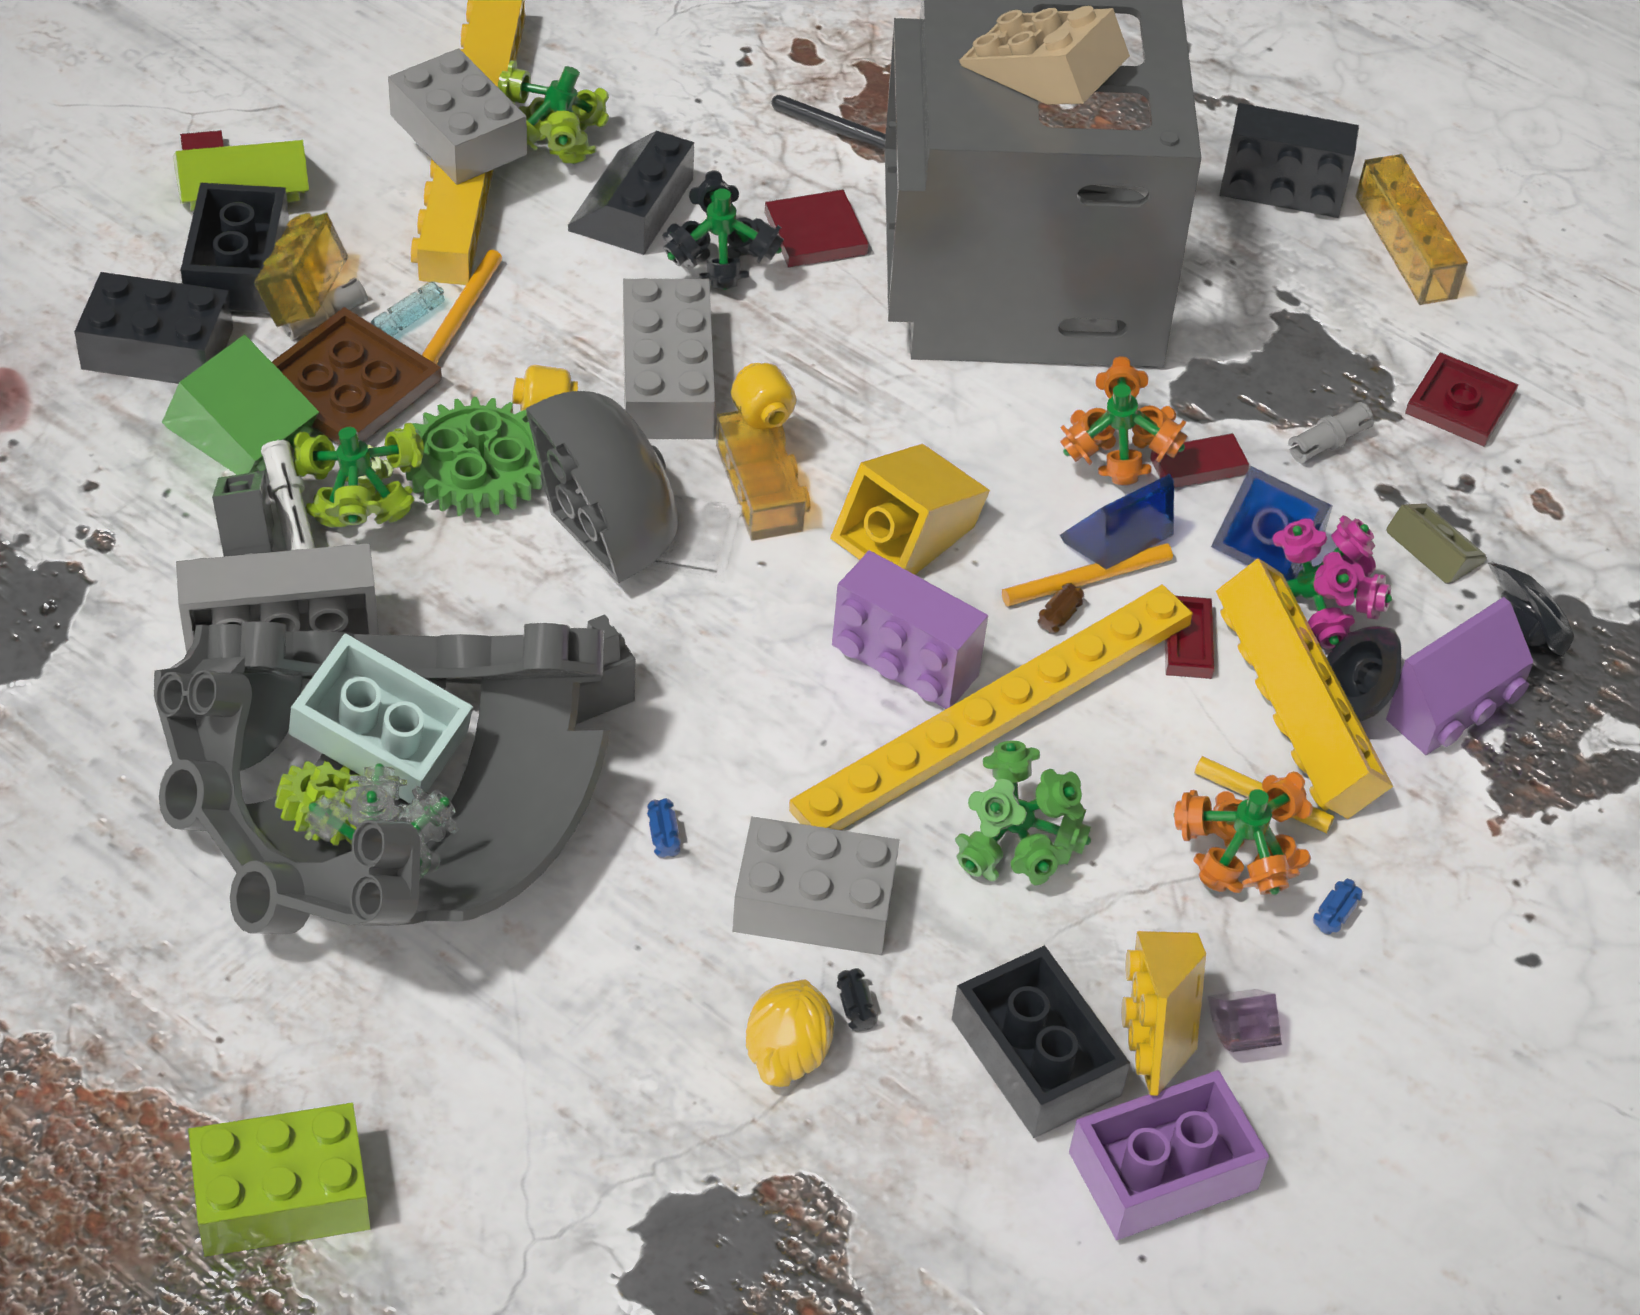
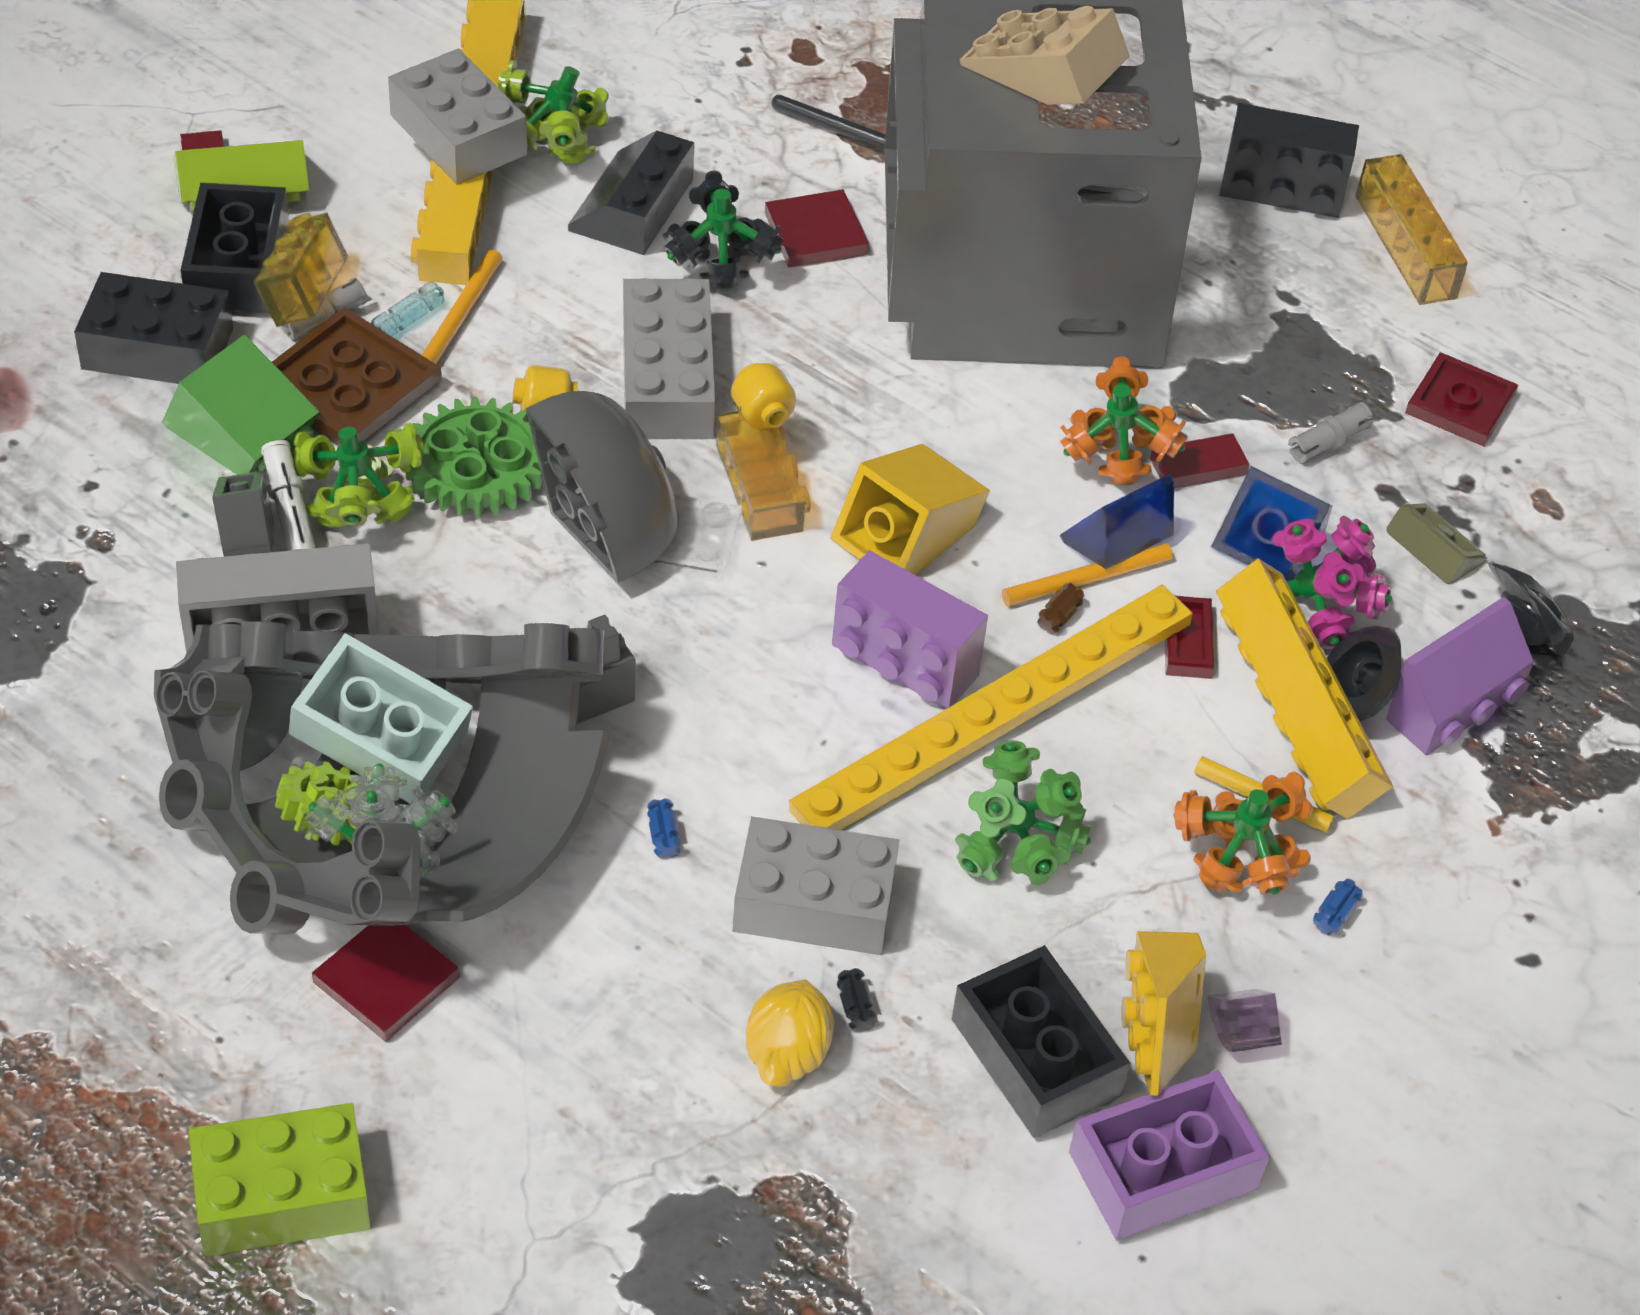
none -> dark red tile [312,925,460,1042]

